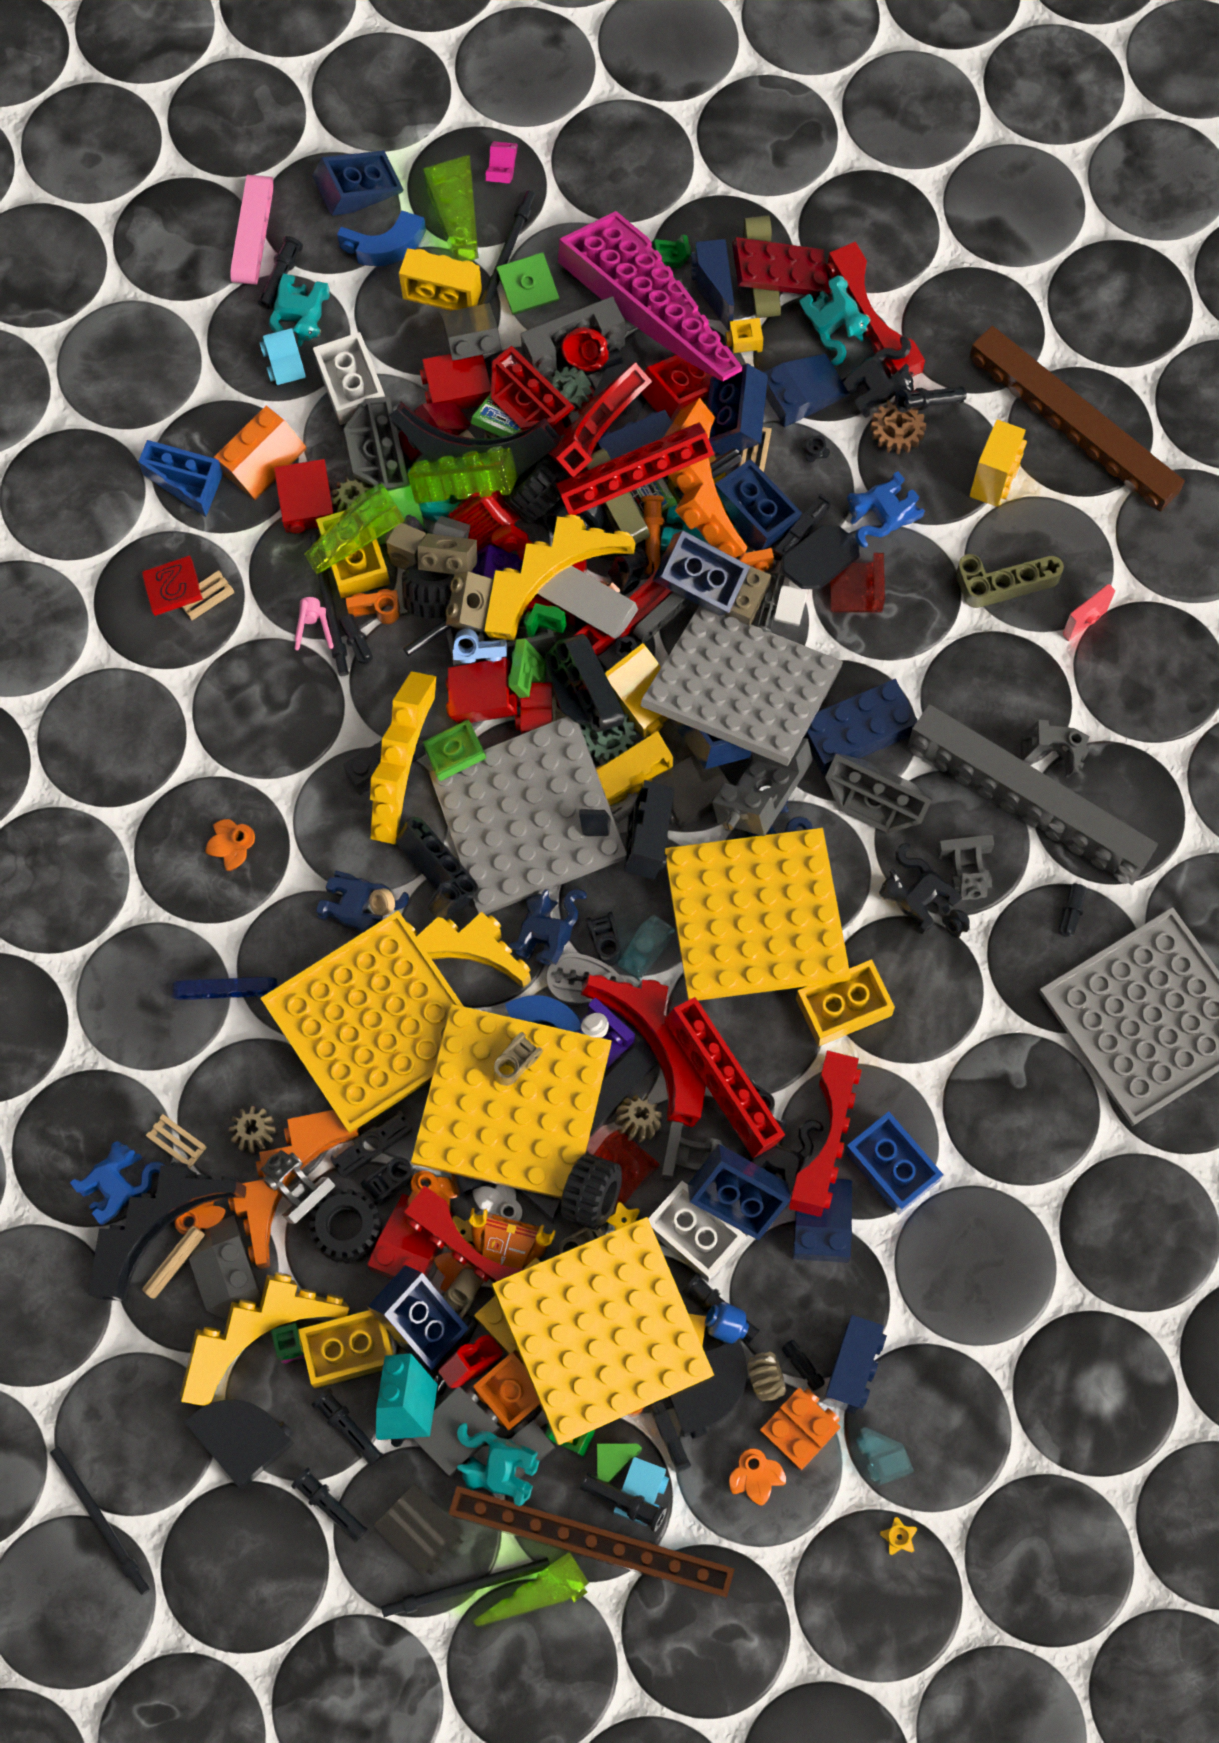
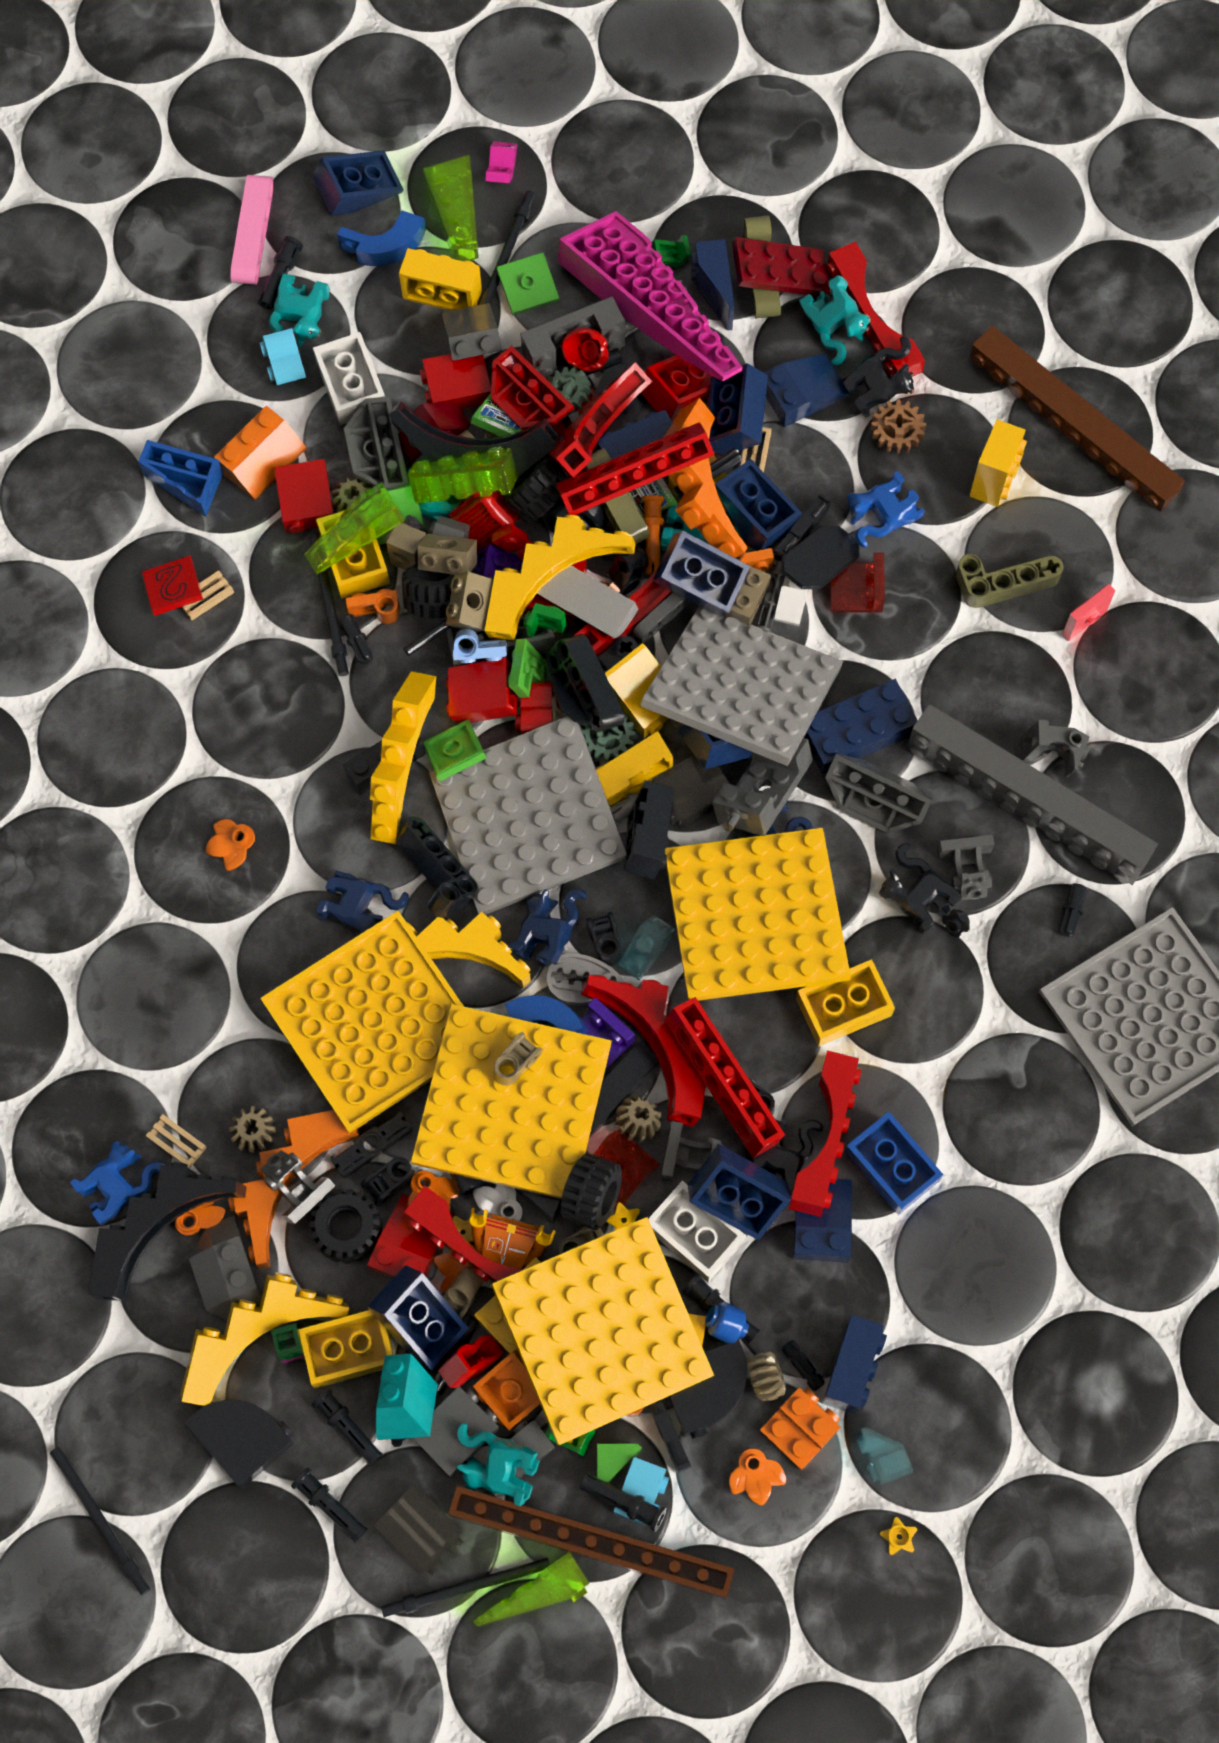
tan axle [143,1226,205,1299] -> none
clear blue beam [172,977,277,1000] -> none
bright pink plant [294,597,333,650] -> none
tan tile [370,888,395,916] -> none
black slope [579,809,611,837] -> none
white plate [581,1013,609,1038] -> none
yellow brick [725,318,763,353] -> none
black plate [801,435,830,462] -> none
black pin [895,386,967,413] -> none

